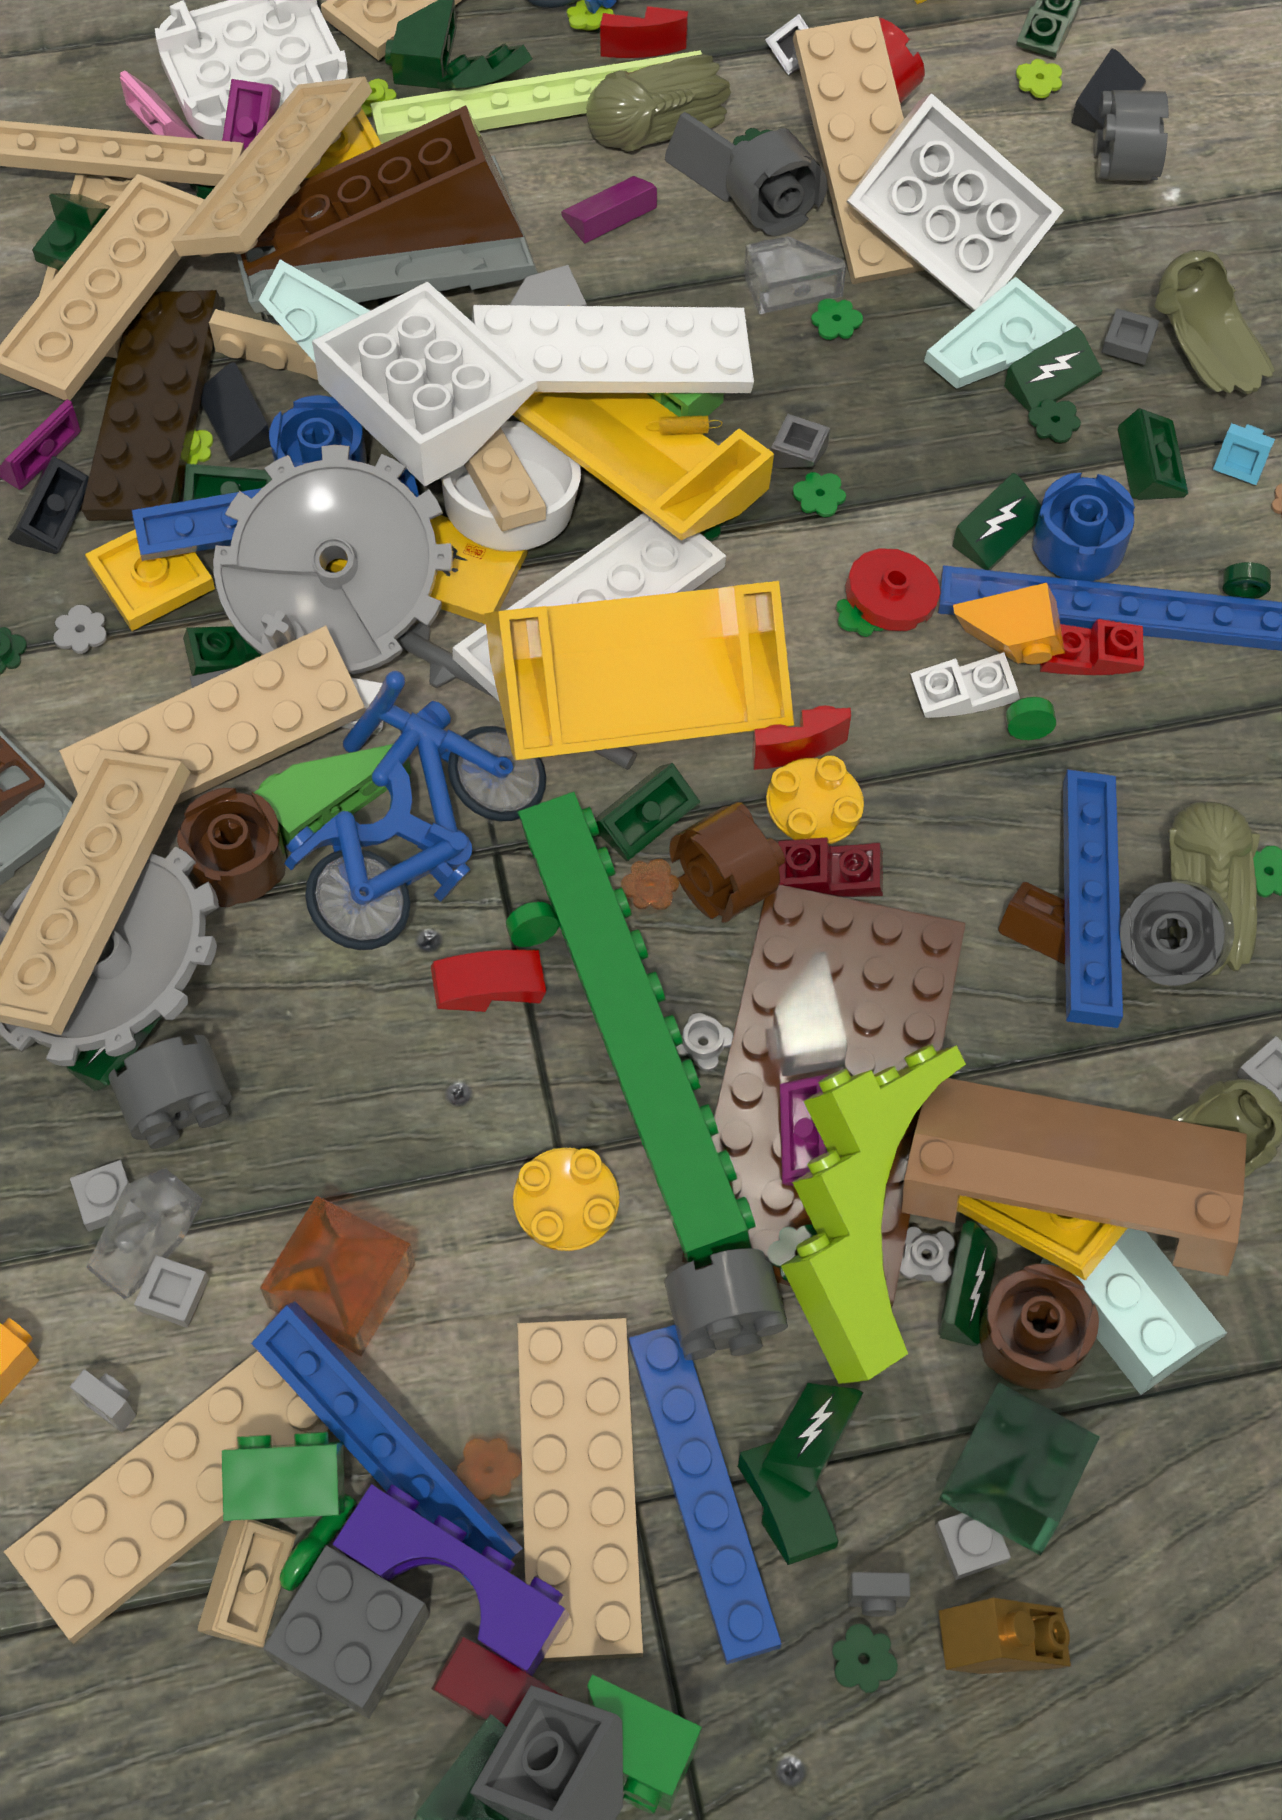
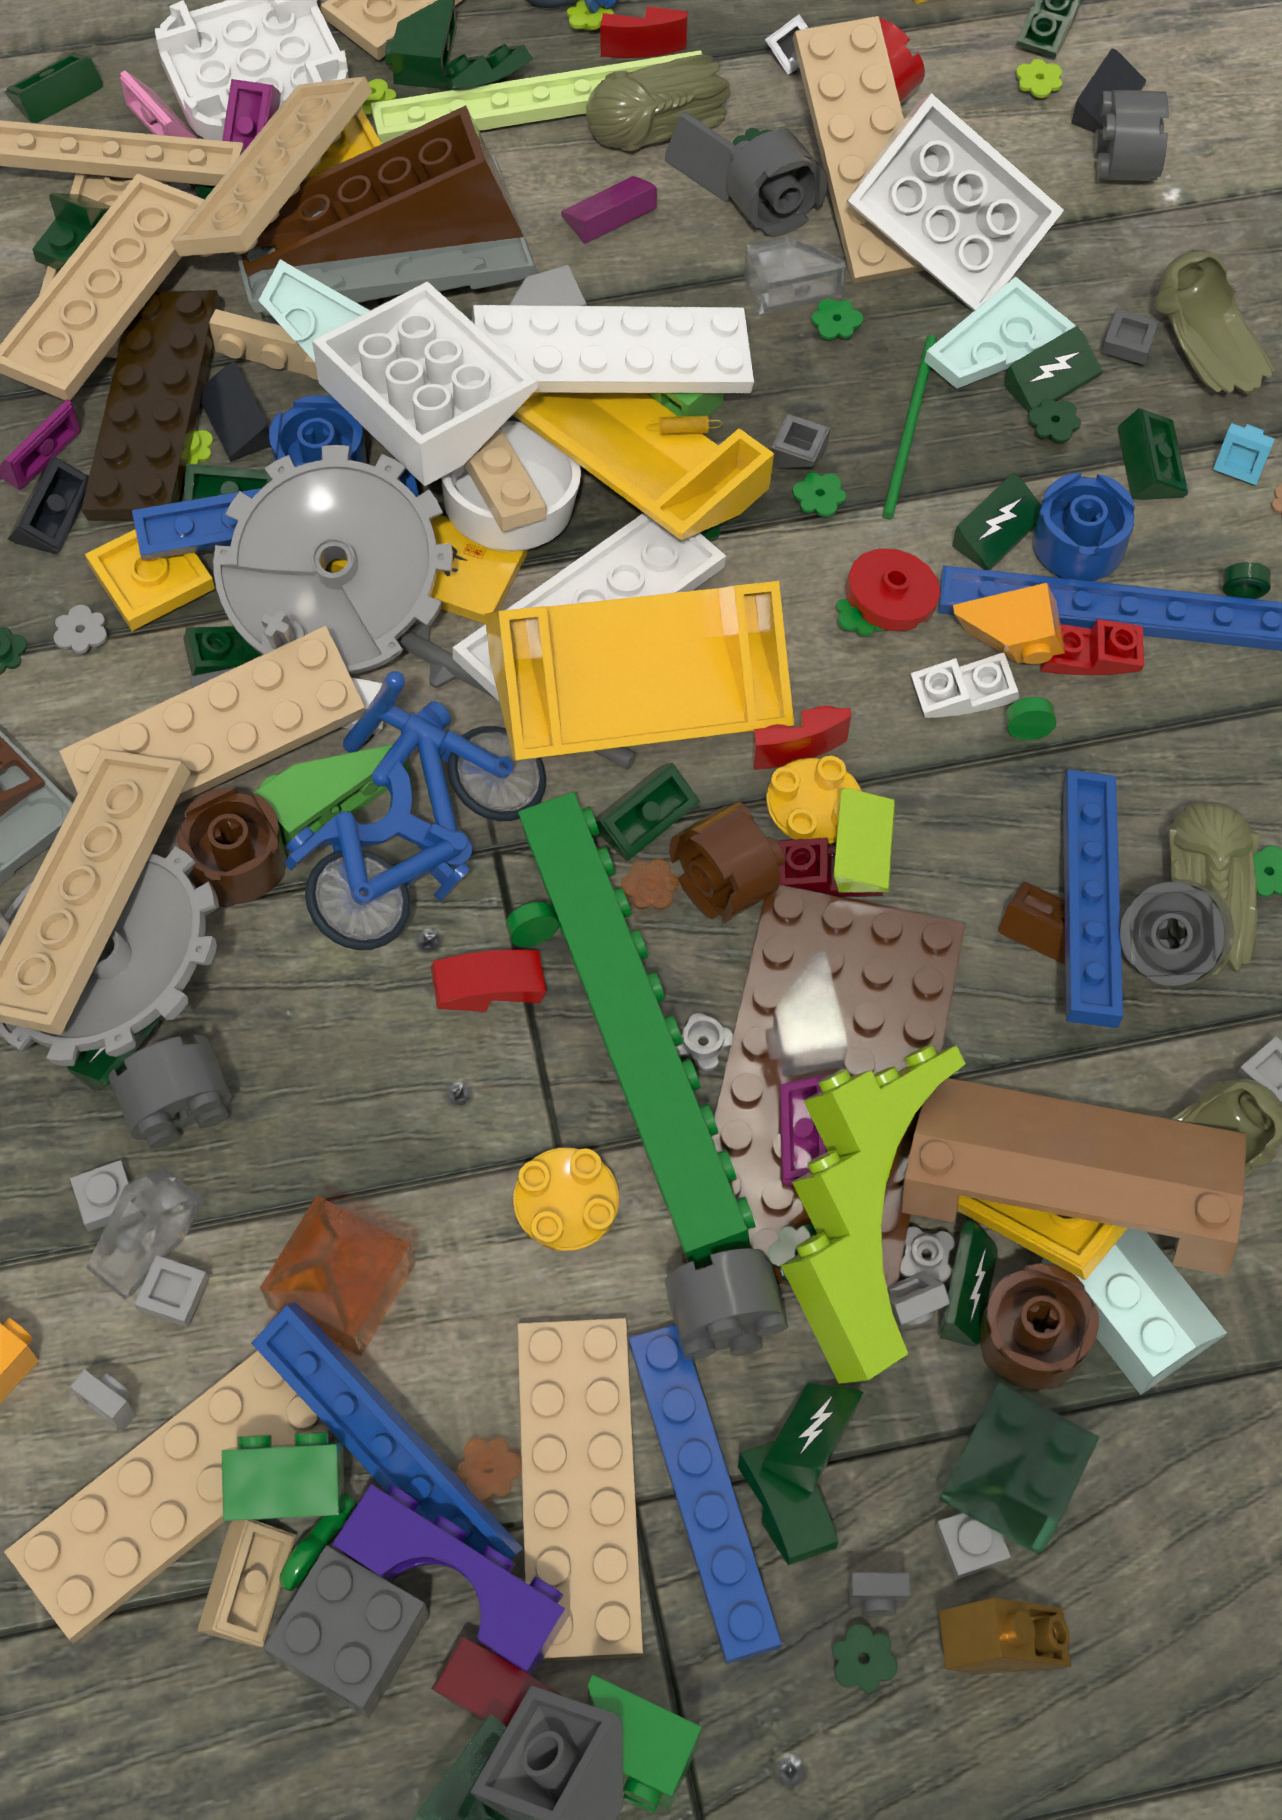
none -> dark green slope [5,52,103,124]
none -> lime slope [834,788,895,892]
none -> green axle [882,335,937,519]
none -> light grey plate [887,1271,950,1325]

